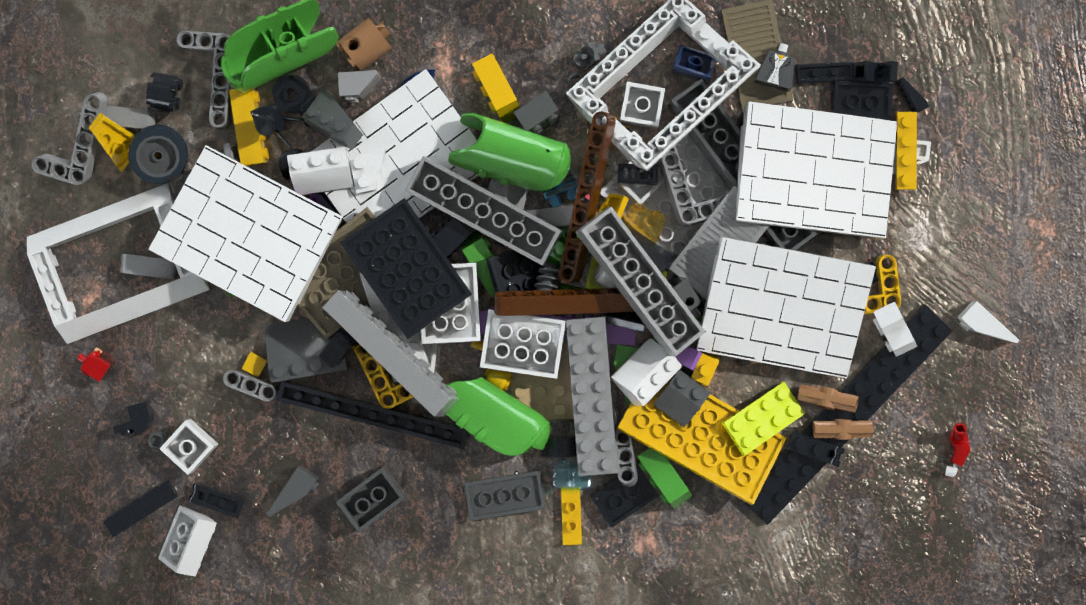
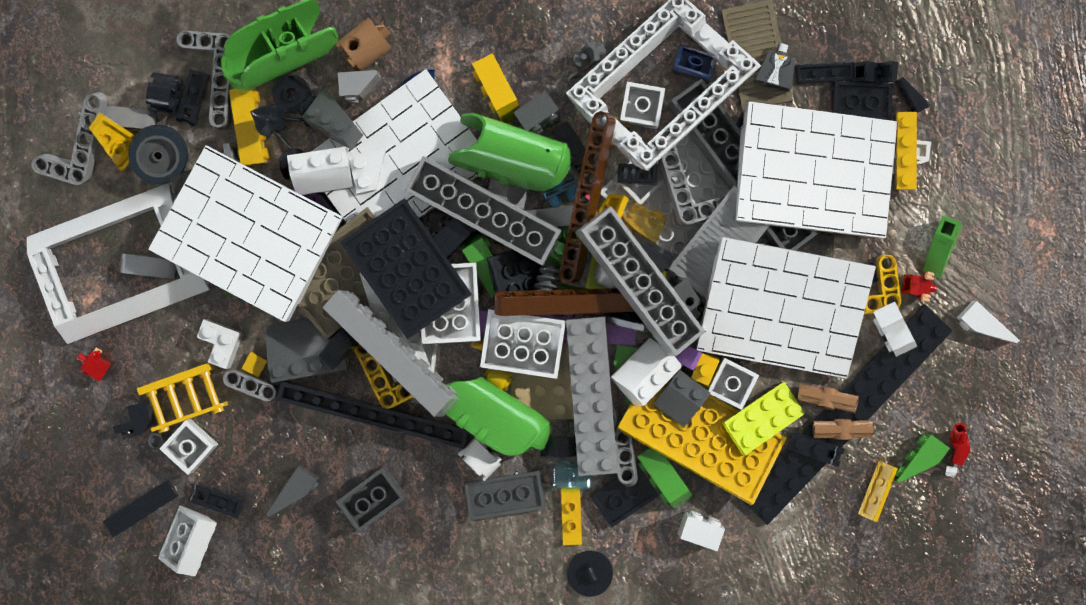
none -> yellow fence [137,363,228,433]
none -> black plate [176,69,210,126]
none -> white brick [197,319,244,369]
none -> white brick [458,438,502,481]
none -> black plate [551,121,596,175]
none -> black shield [567,550,613,597]
none -> white brick [678,510,725,551]
none -> white brick [706,357,759,410]
none -> yellow plate [858,461,898,522]
none -> bright green slope [894,433,950,483]
none -> red piece [902,272,937,302]
none -> bright green slope [922,216,963,279]

